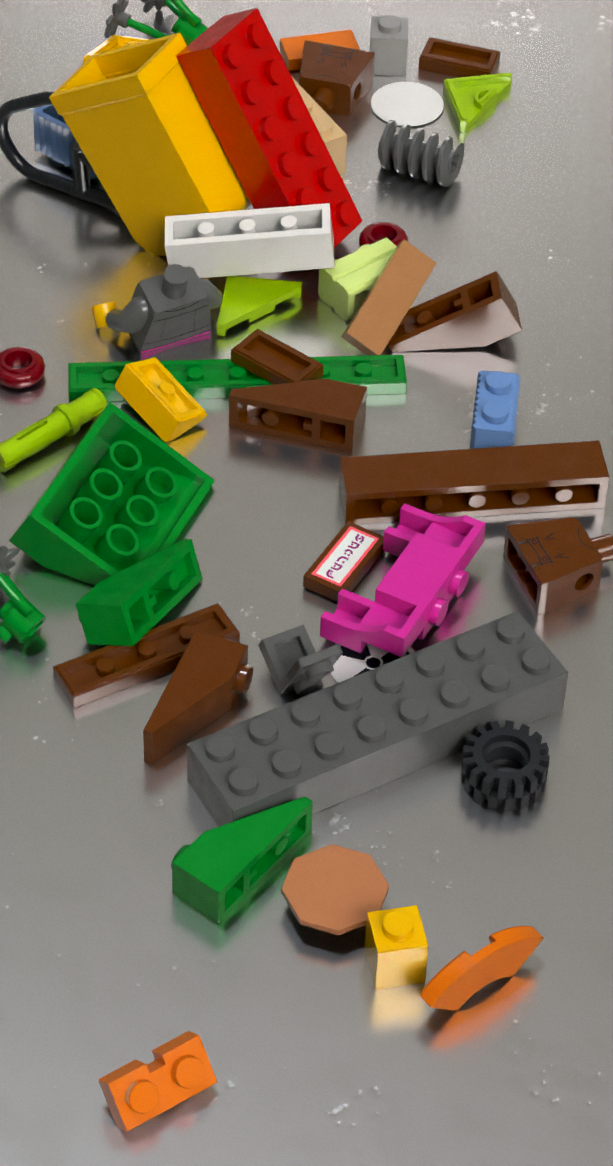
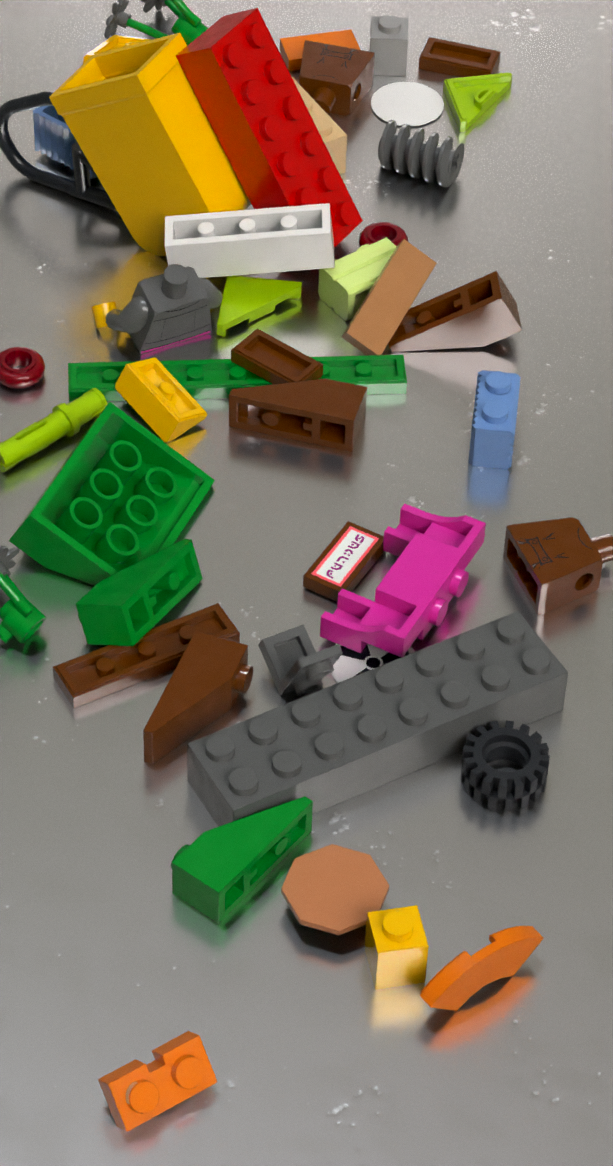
reddish brown brick [338,440,609,525] -> none

